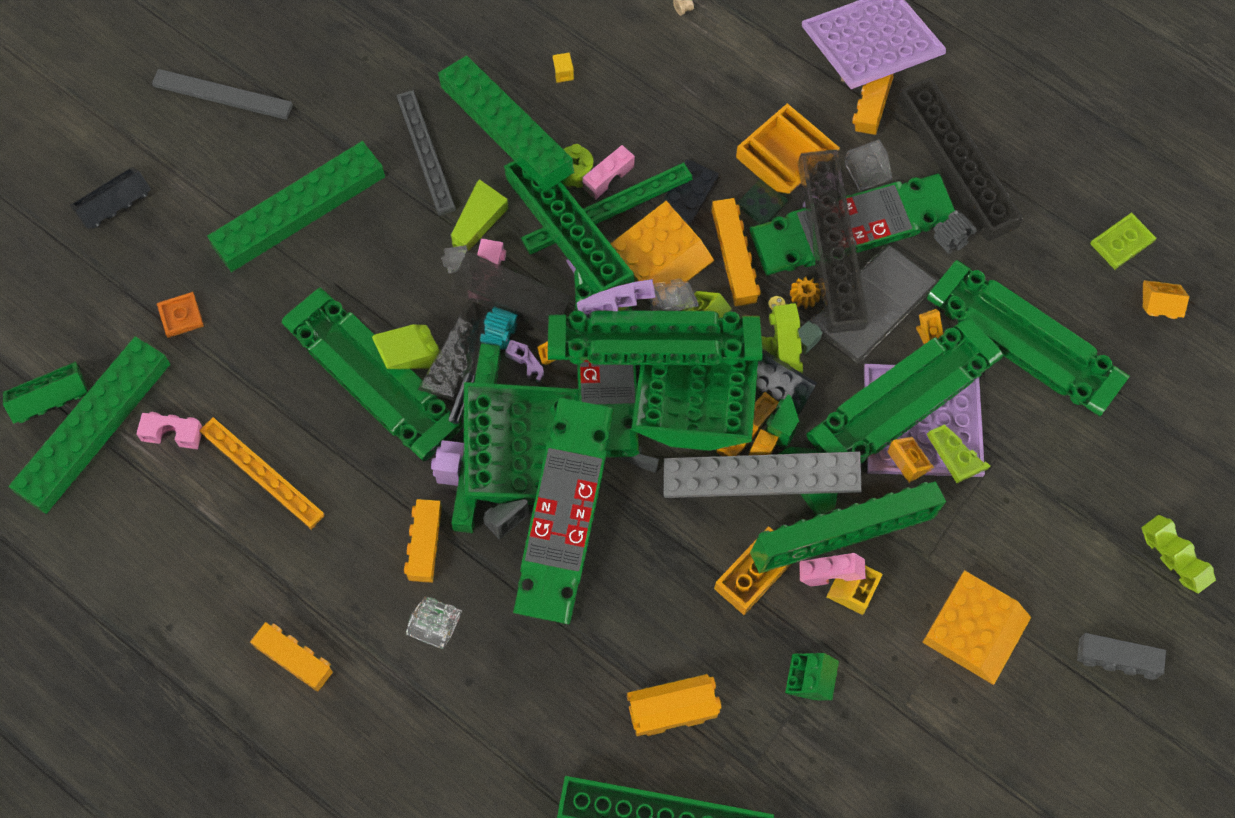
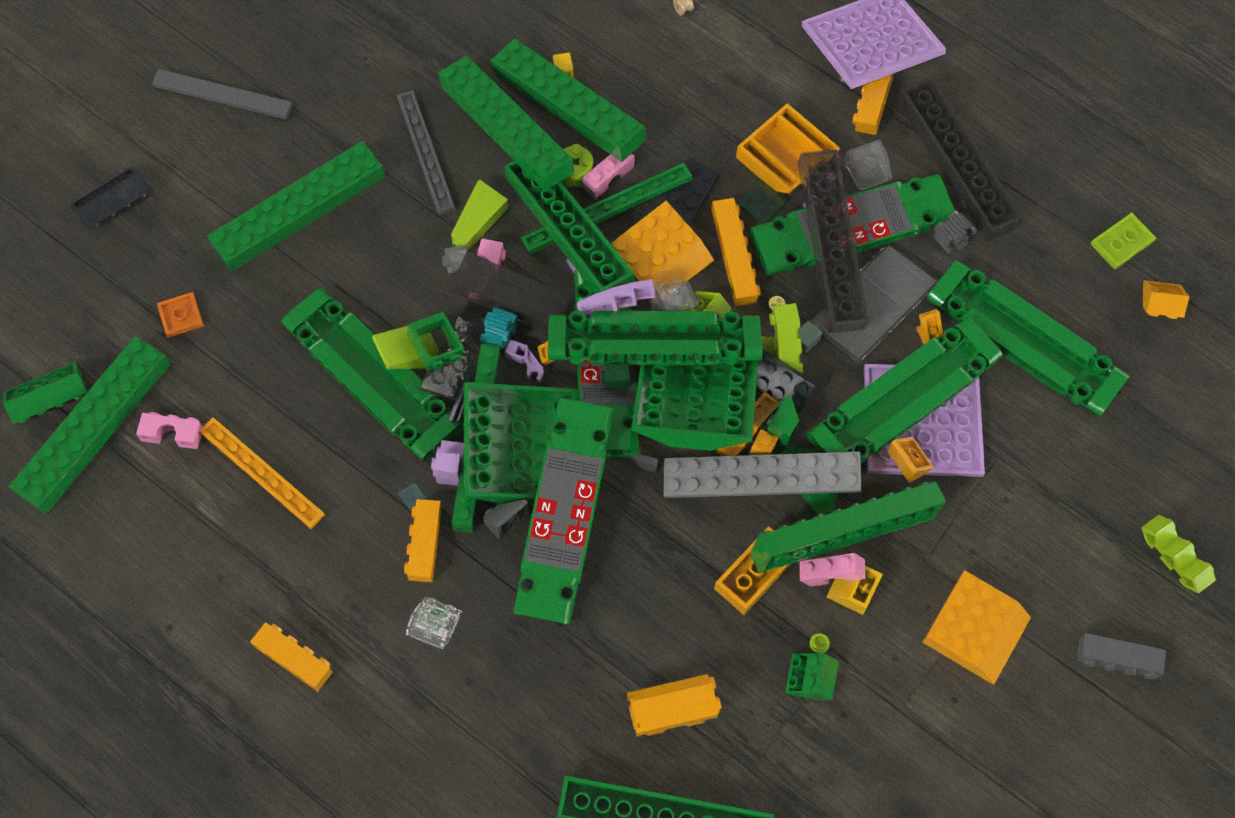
light orange gear [790,276,822,309] -> none
lime wing [926,424,990,483] -> none
none -> clear light blue tile [398,483,426,510]
none -> green window [407,312,464,371]
none -> green brick [490,39,646,162]
none -> dark green brick [601,362,630,390]
none -> lime plate [809,633,830,653]

